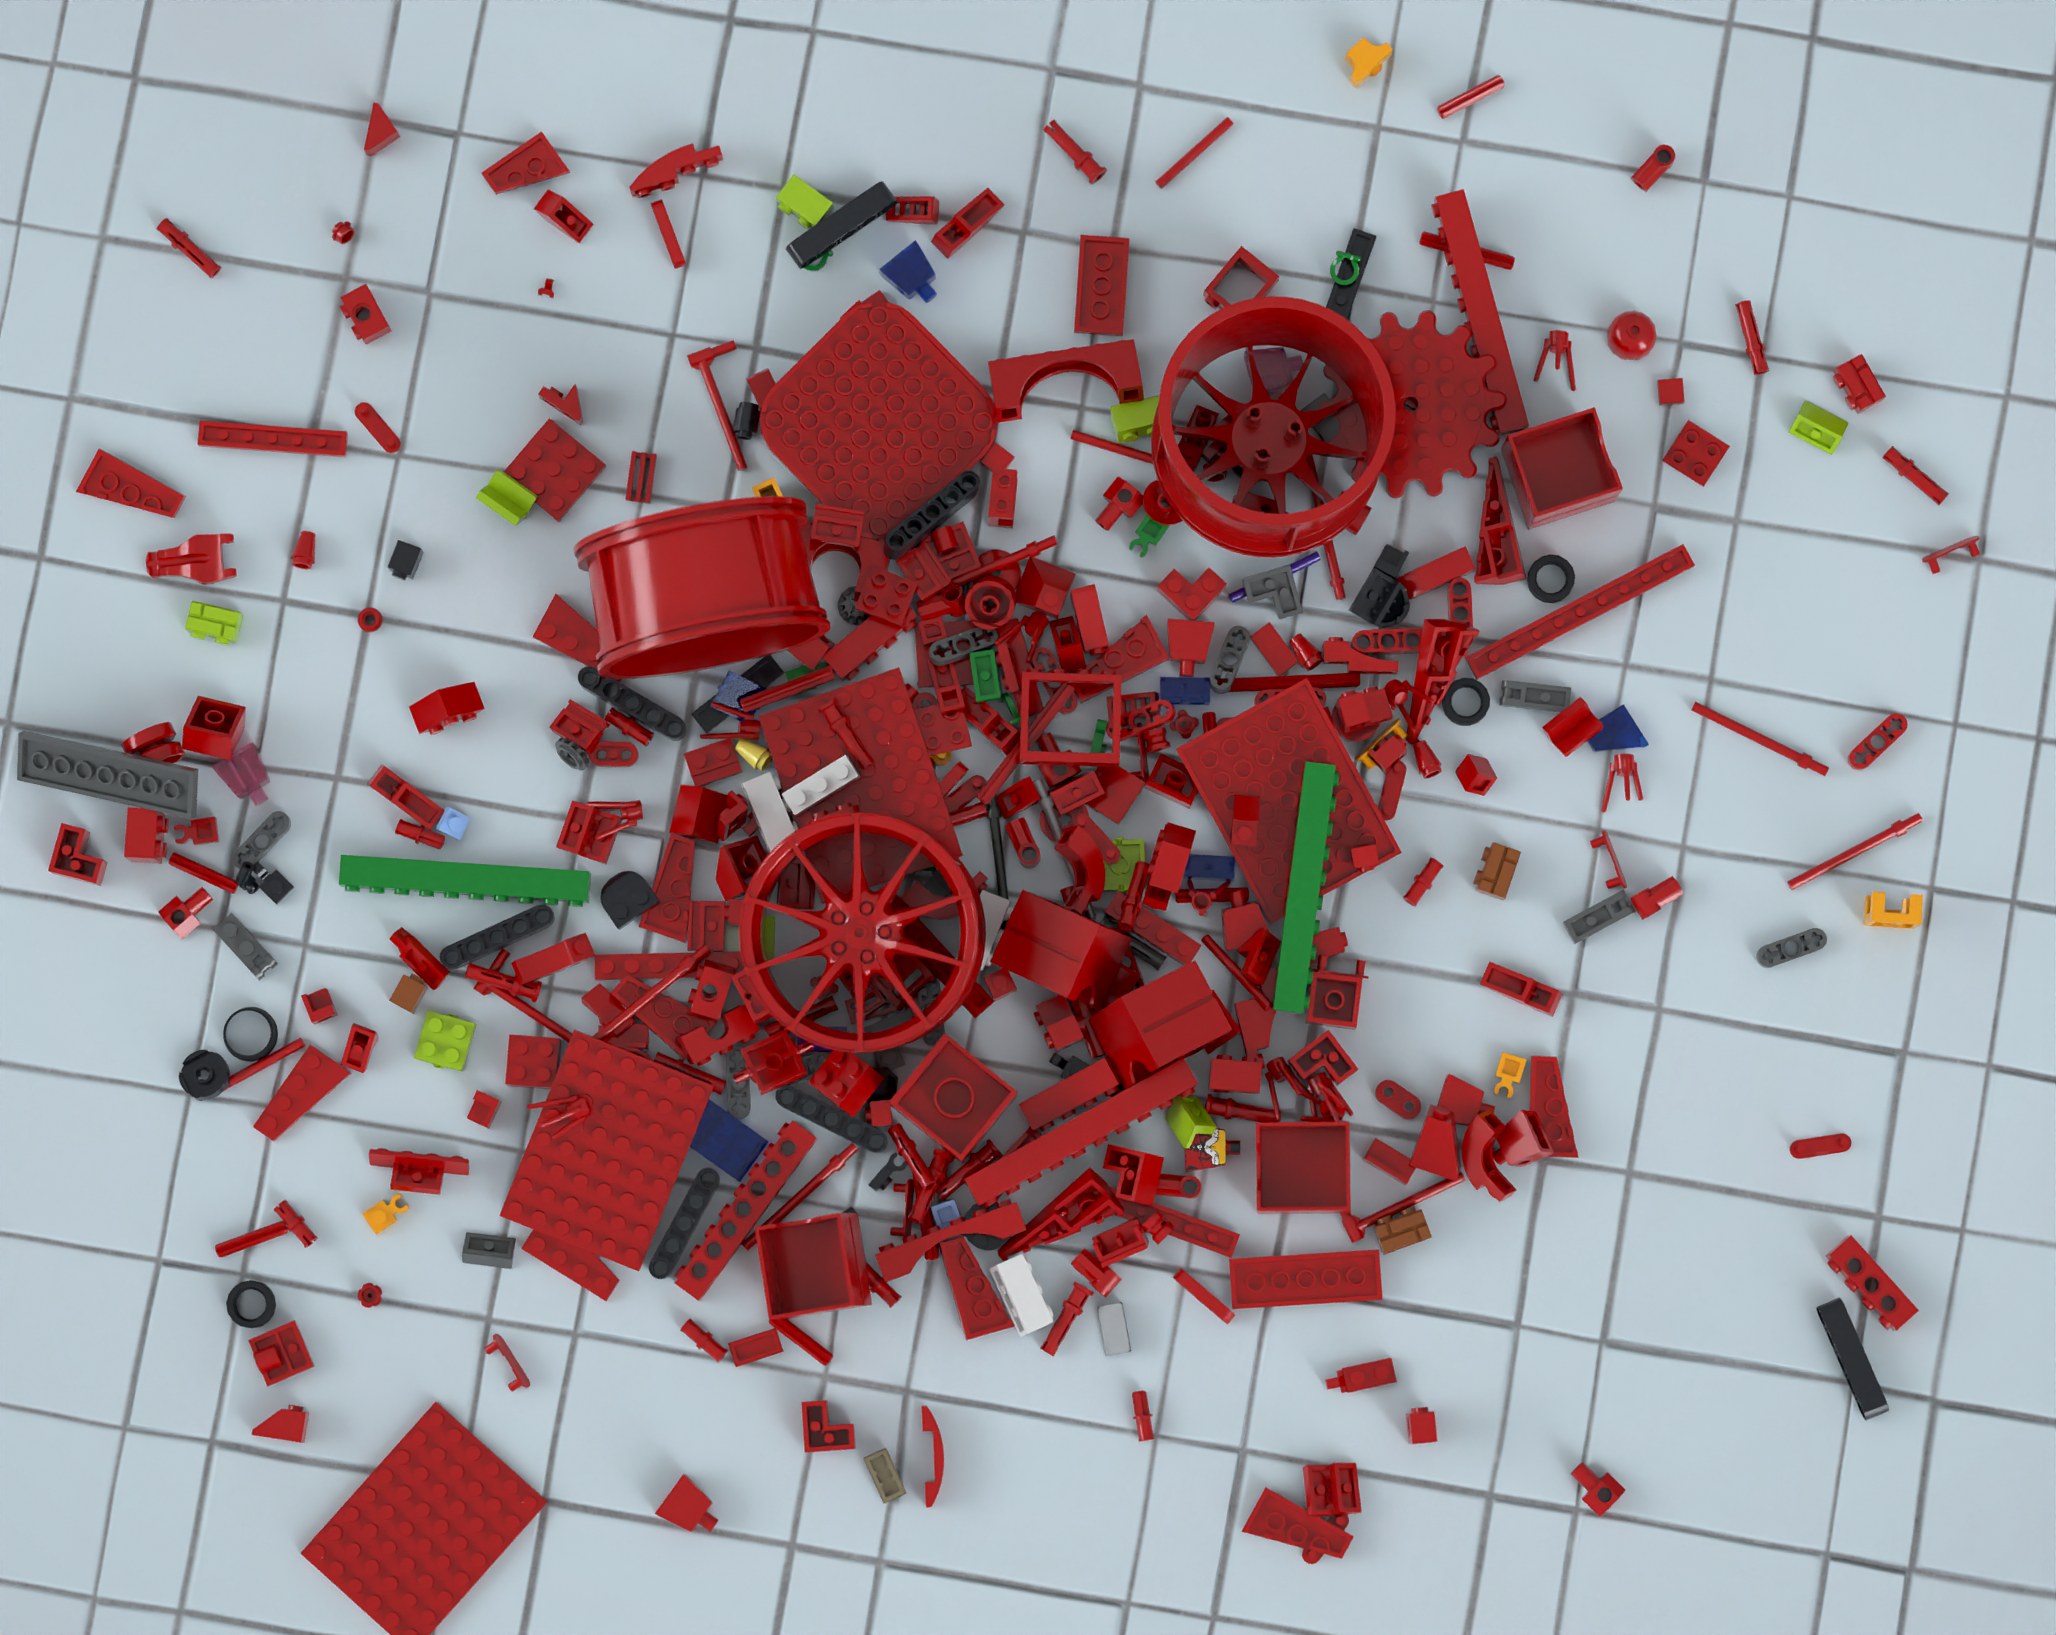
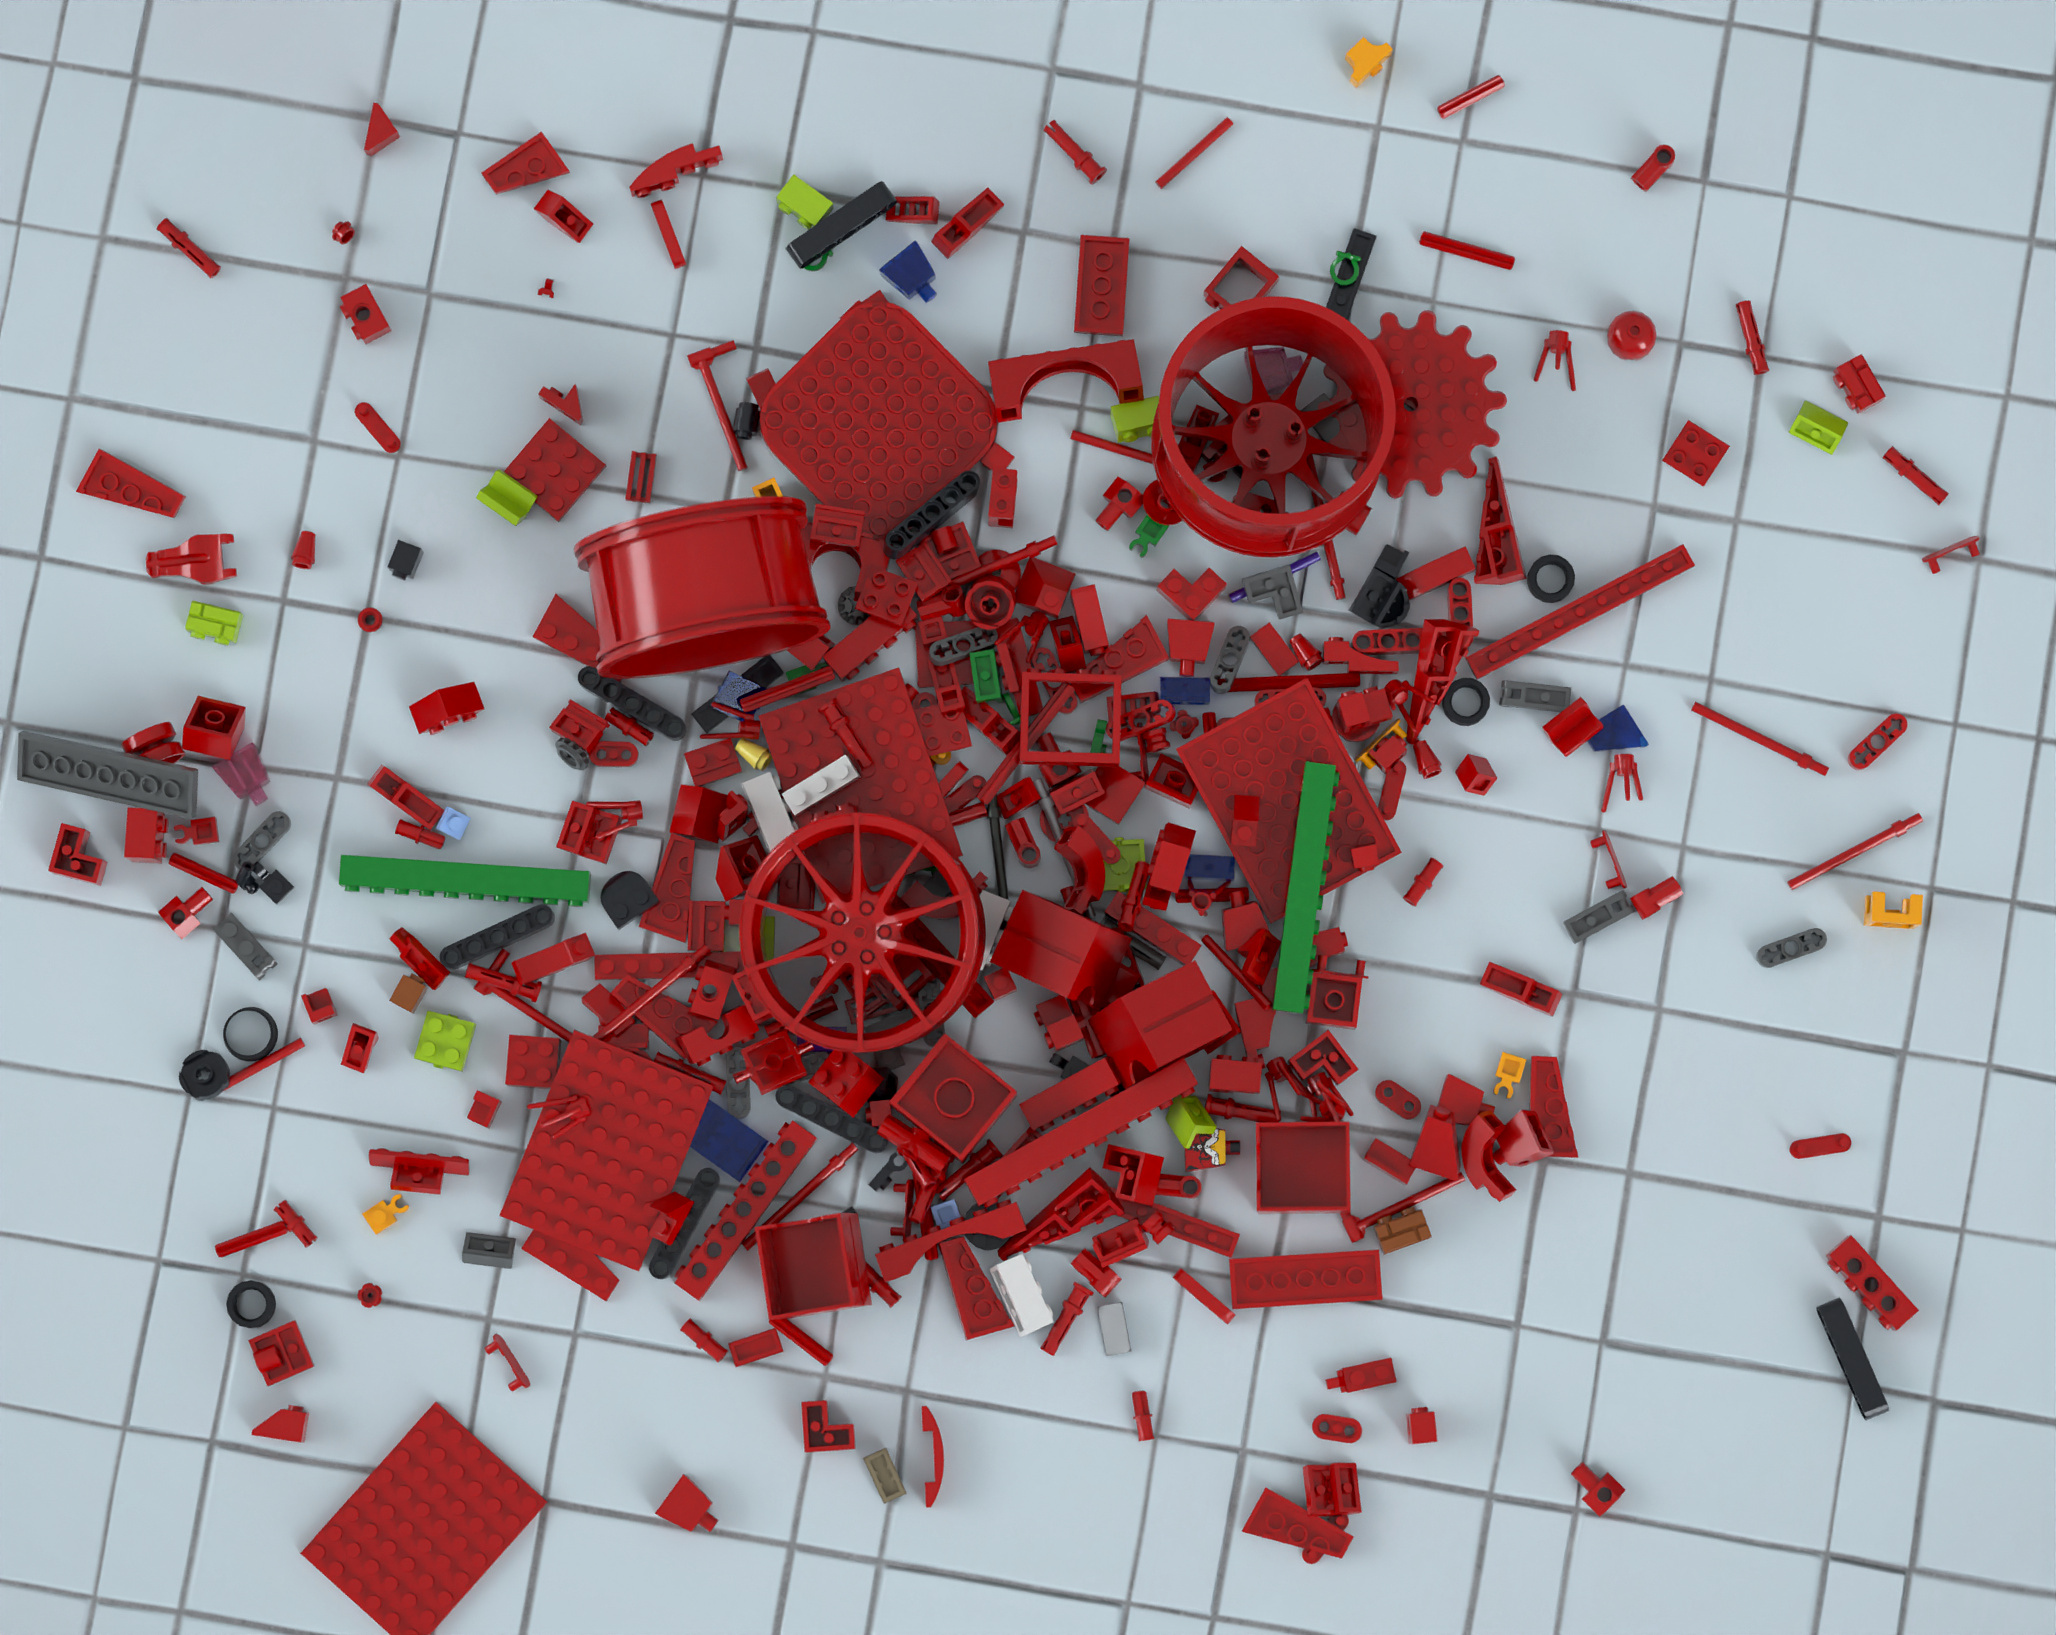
red plate [197,421,348,457] -> none
red wing [253,1045,352,1141] -> none
red brick [1431,189,1529,436] -> none
dark orange brick [1473,842,1521,901] -> none
red piece [1501,407,1623,530] -> none
red tile [1657,378,1685,405] -> none
none -> red slope [648,1191,694,1246]
none -> red piece [877,1114,952,1174]
none -> red plate [1312,1414,1362,1443]

